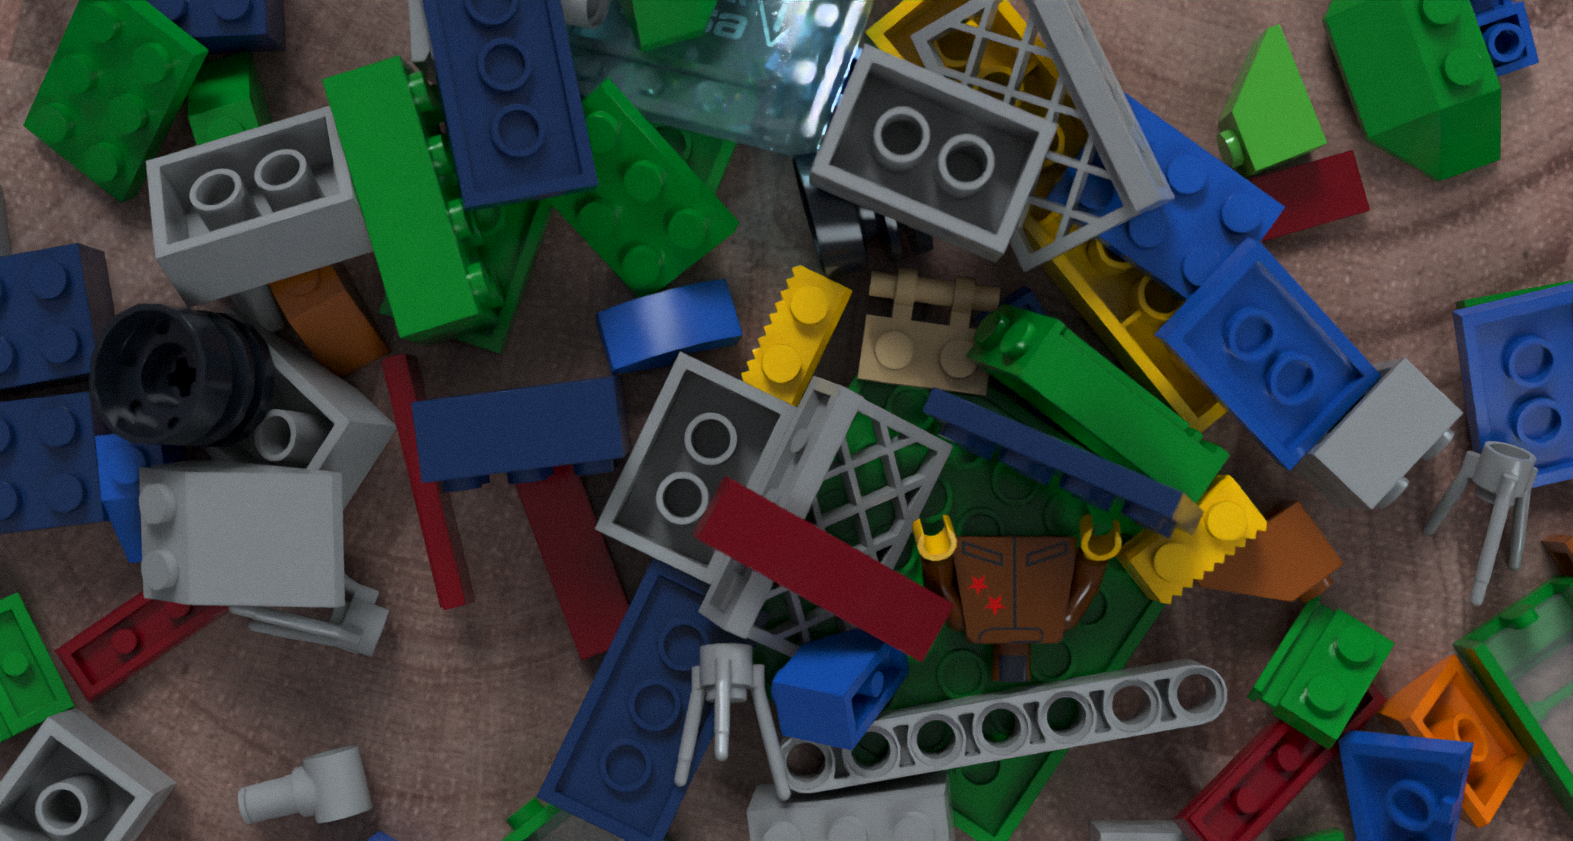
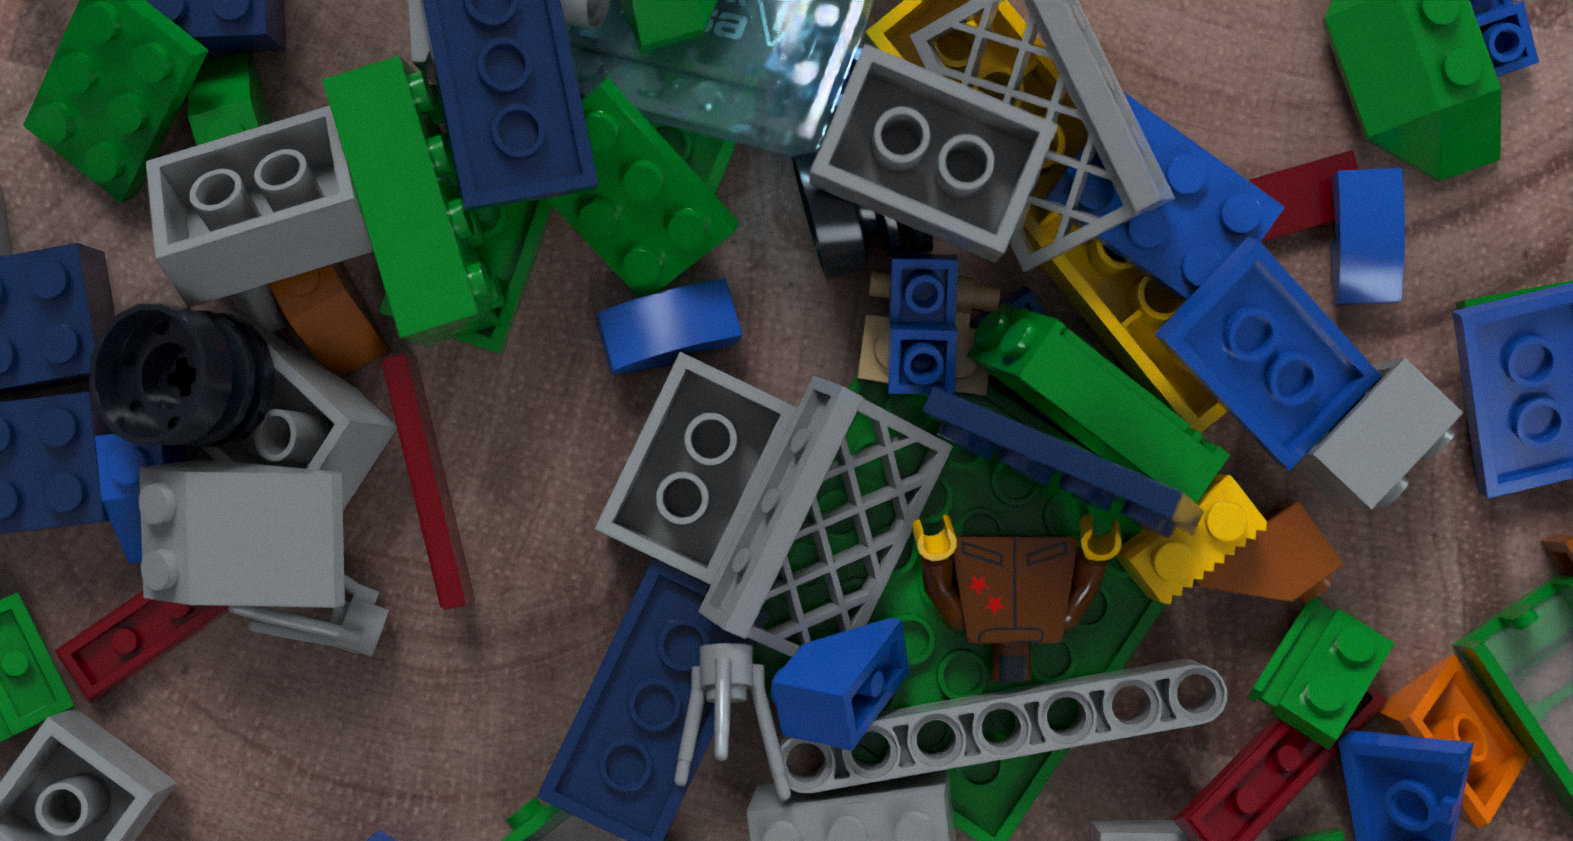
light grey pin [238,745,373,824] -> none
dark blue brick [411,375,631,493] -> none
dark red tile [515,464,630,661] -> none
dark red tile [692,476,954,663] -> none
yellow brick [741,265,852,407] -> none
bright green slope [1217,24,1327,179] -> none
light grey plant [1422,441,1538,606] -> none
none -> blue slope [888,253,959,395]
none -> blue slope [1330,168,1405,306]

